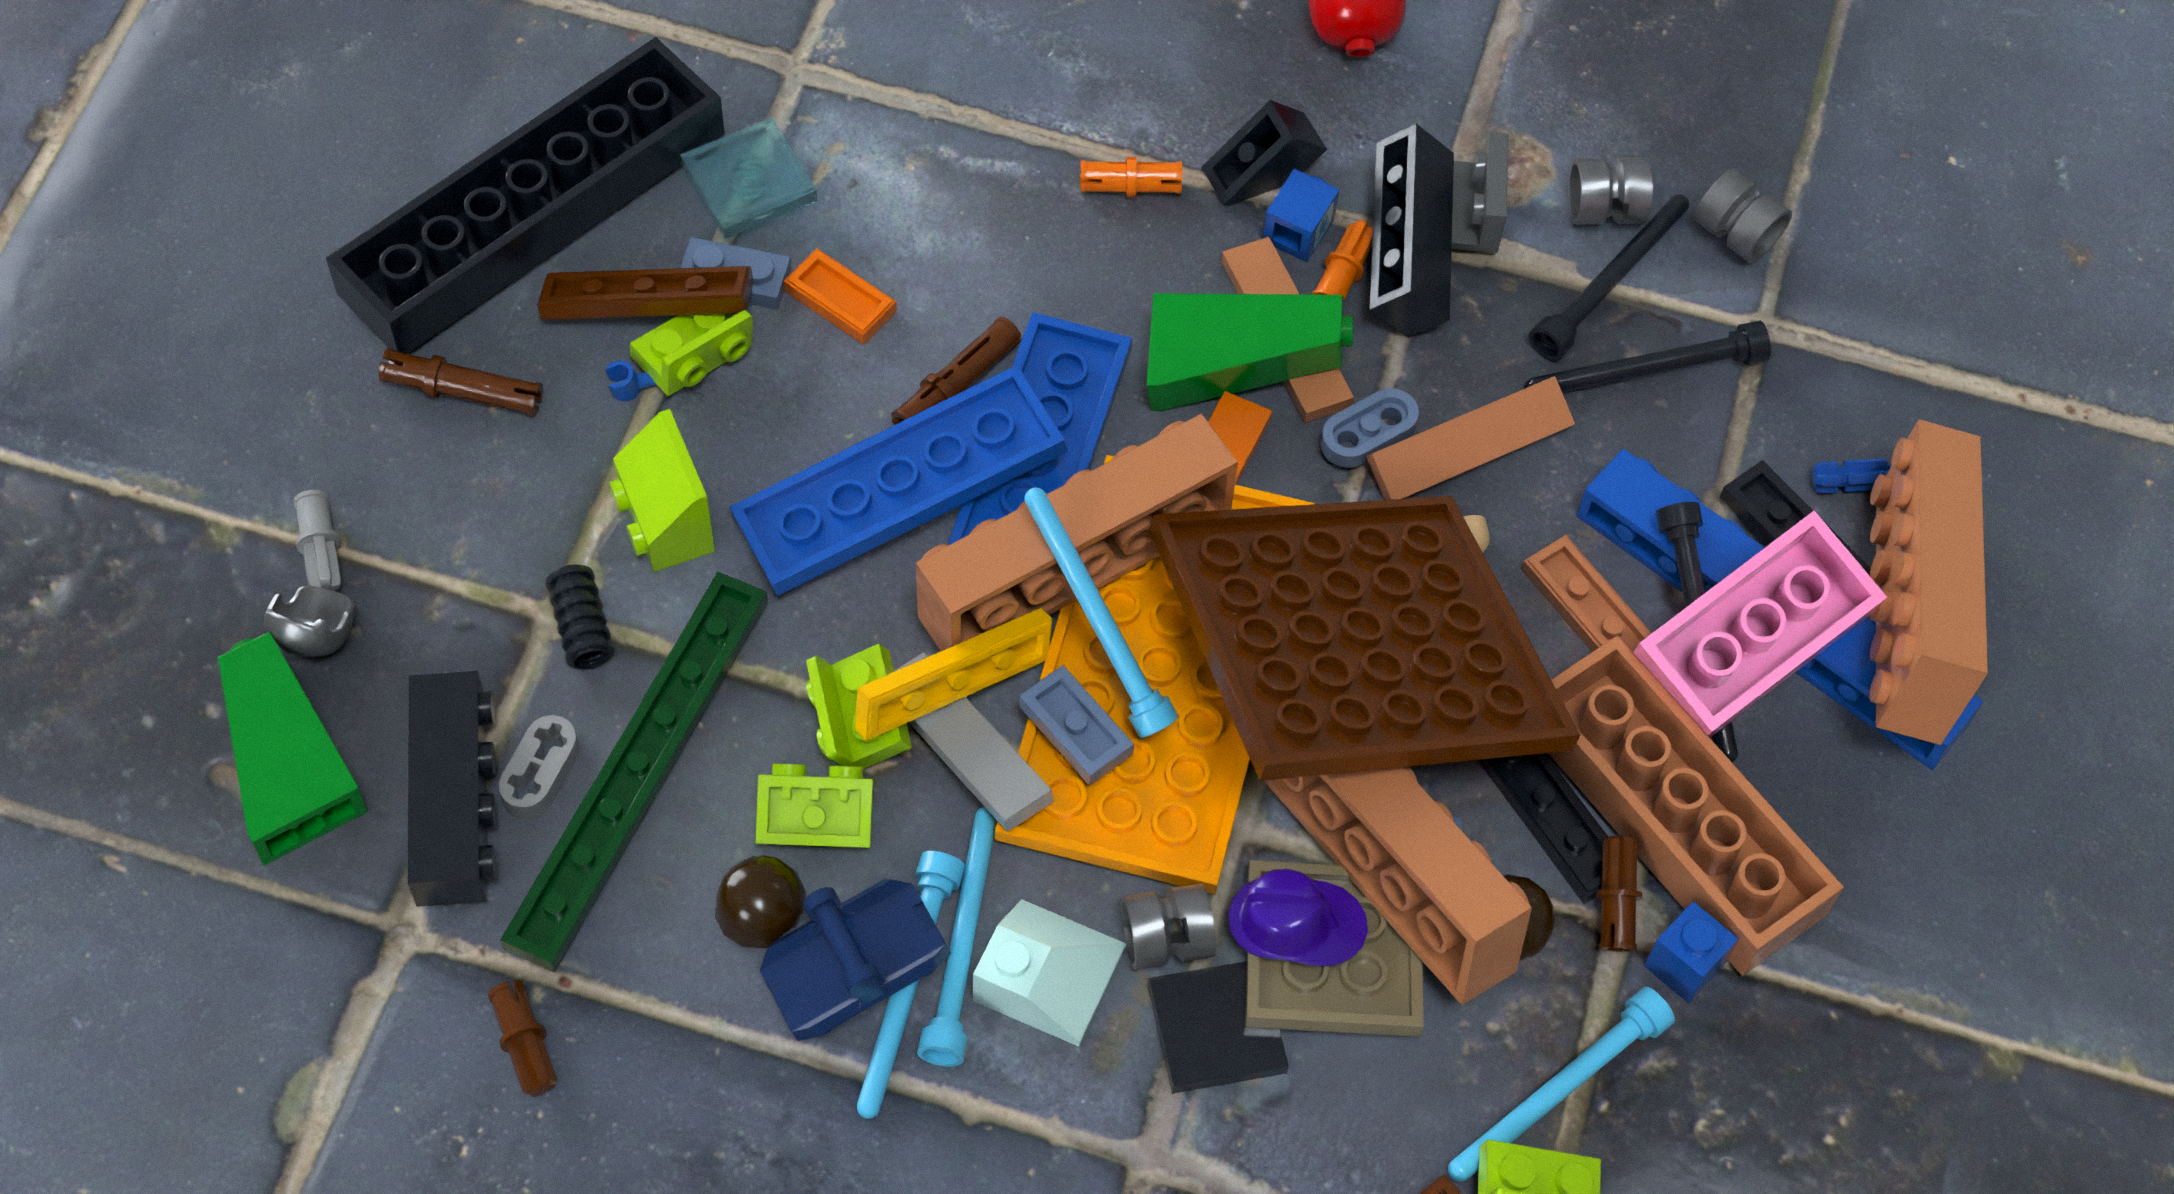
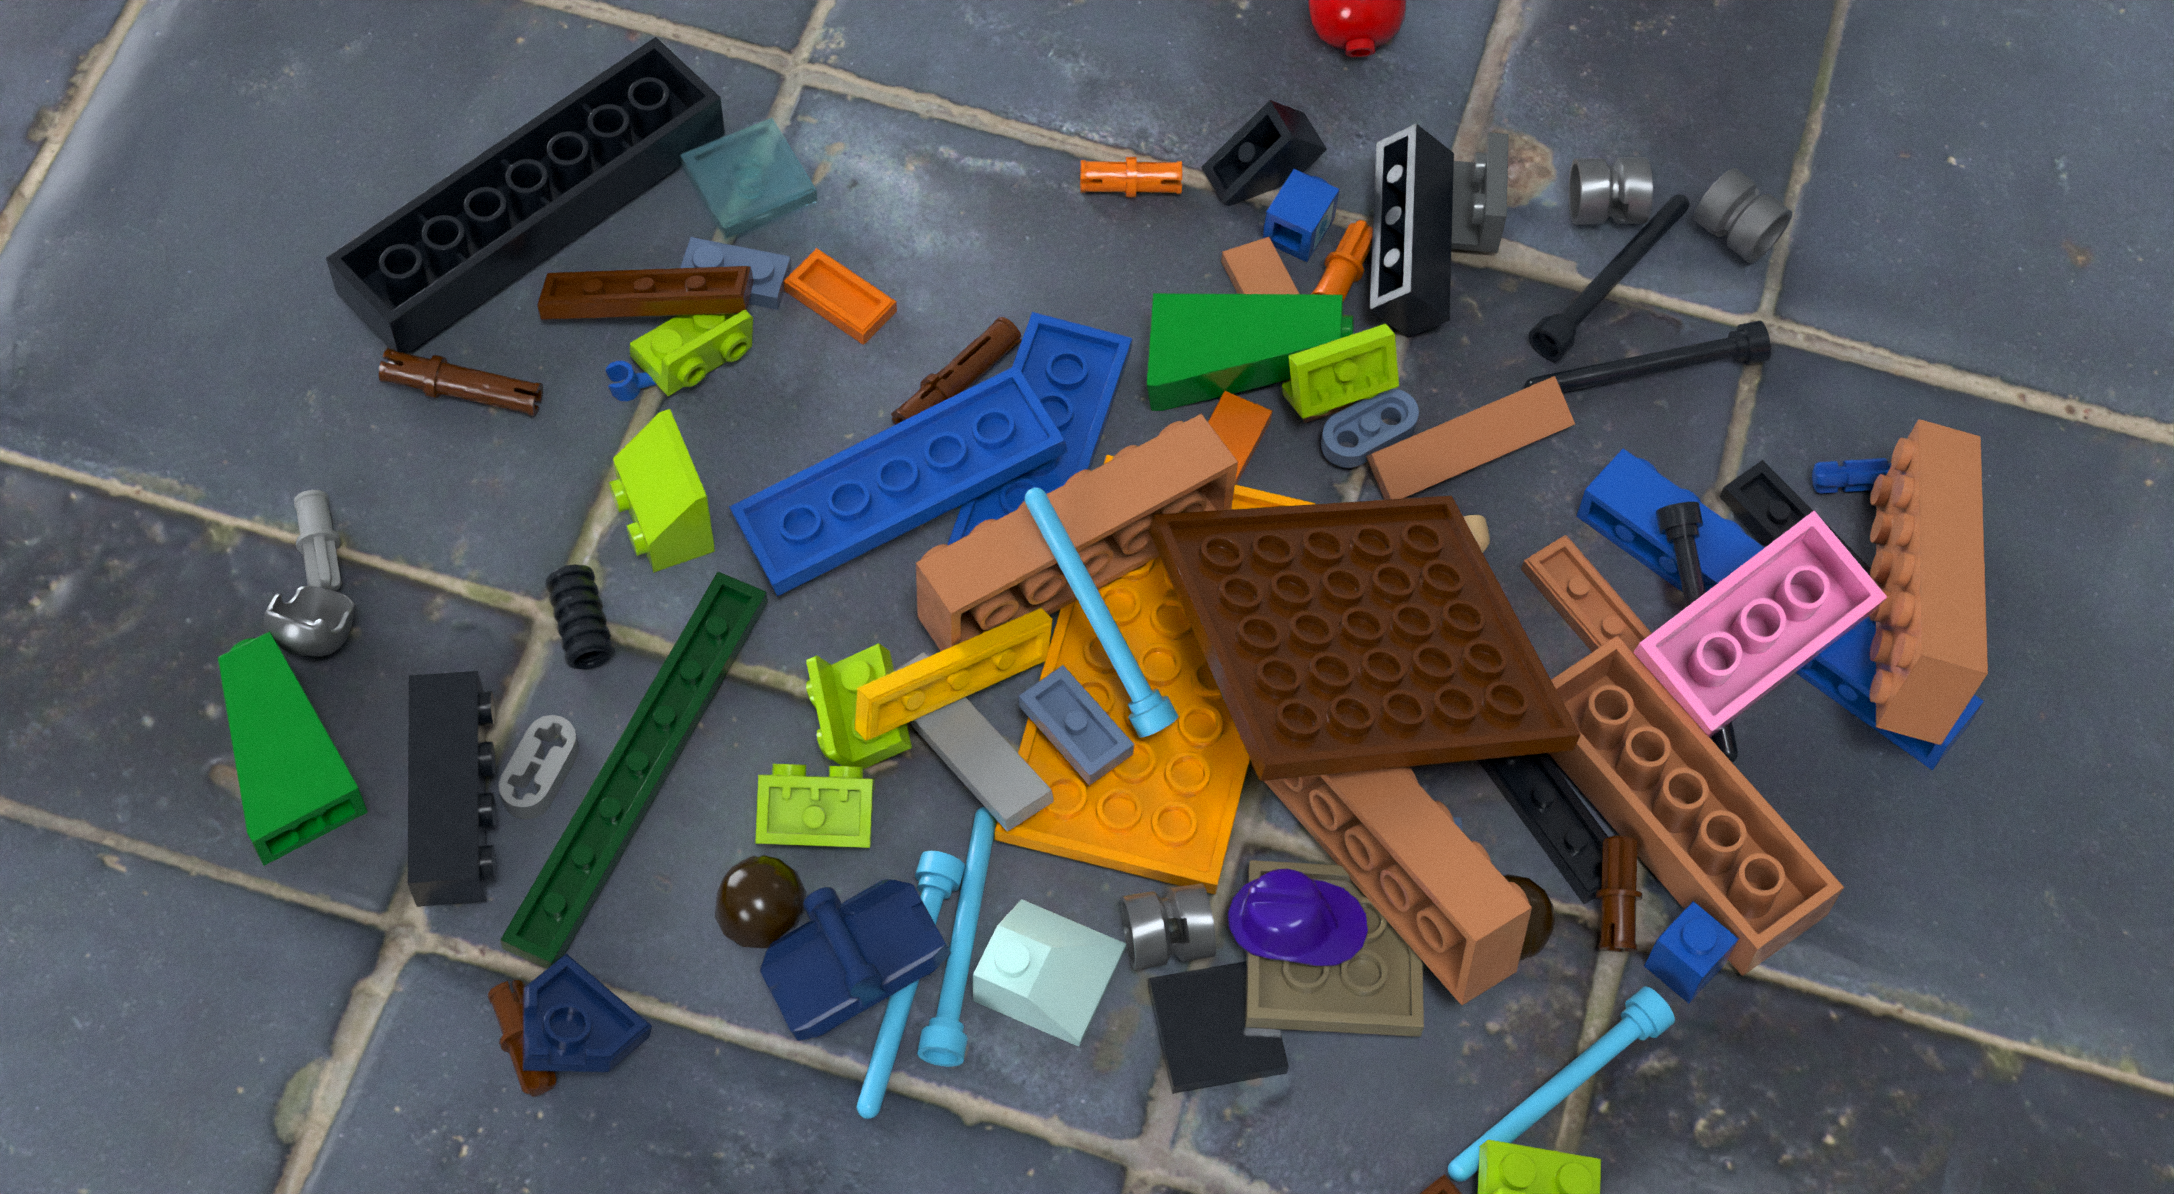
none -> dark blue plate [523,954,652,1072]
none -> lime bracket [1282,324,1399,419]

